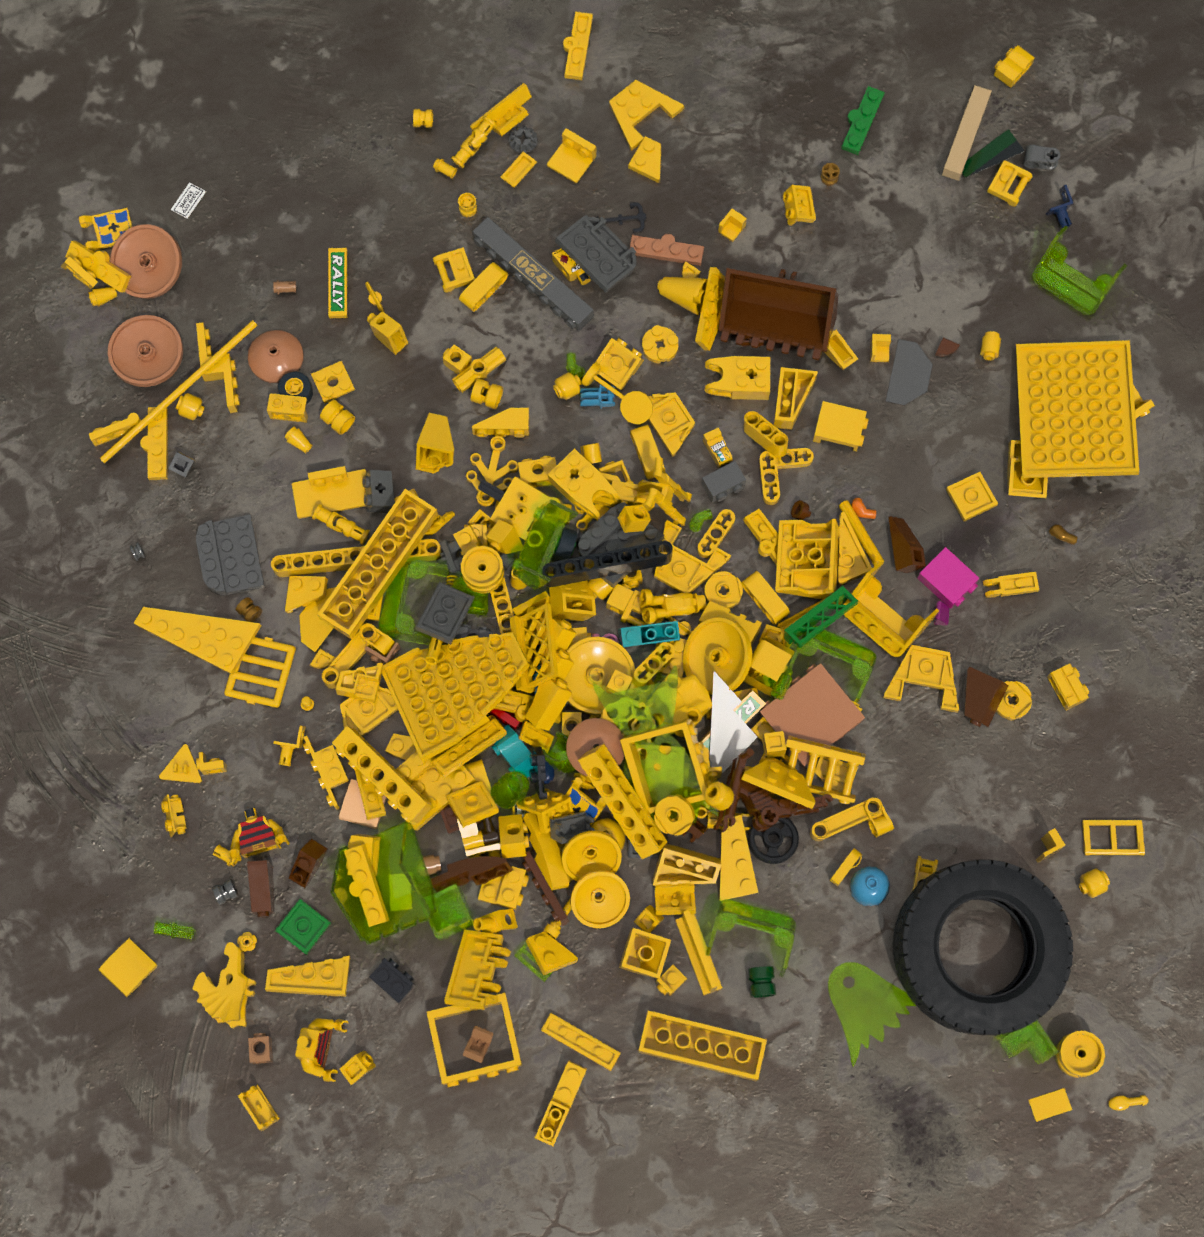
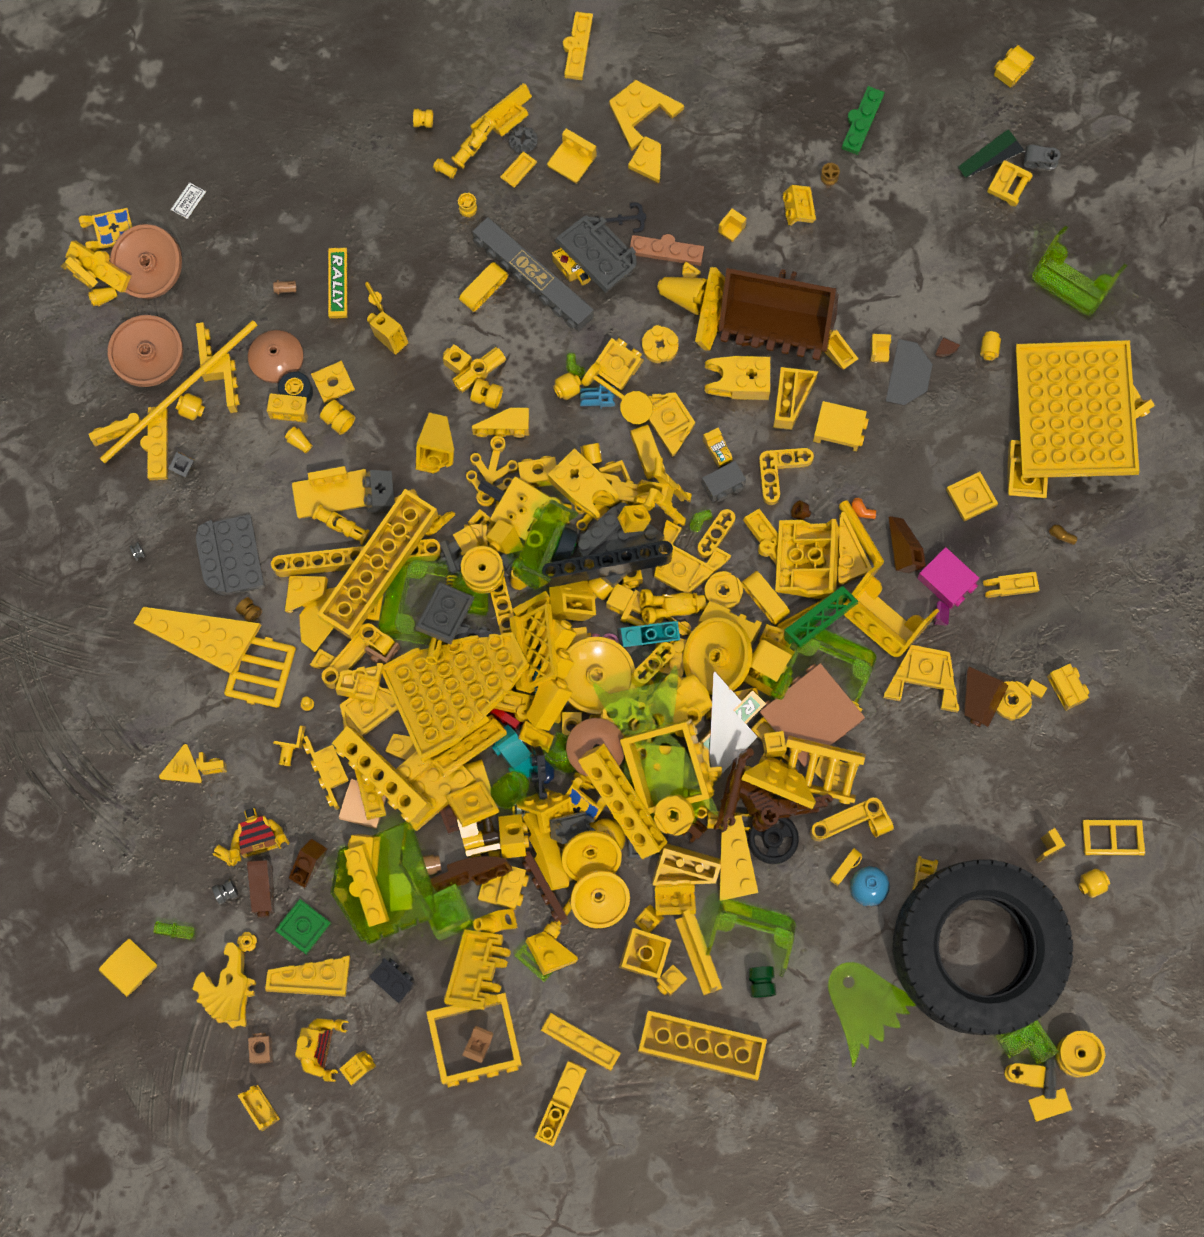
yellow hinge [161,794,187,837] -> none
yellow plate [433,247,475,292] -> none
yellow brick [604,669,633,698] -> none
yellow head [704,781,734,811] -> none
yellow beam [743,411,788,457] -> none
tan slope [942,85,991,181] -> none
dark blue bracket [1046,185,1074,229] -> none
yellow piece [1108,1095,1149,1111] -> none
none -> yellow piece [1004,1063,1046,1088]
none -> yellow piece [1028,679,1047,699]
none -> dark grey axle [1044,1058,1056,1099]

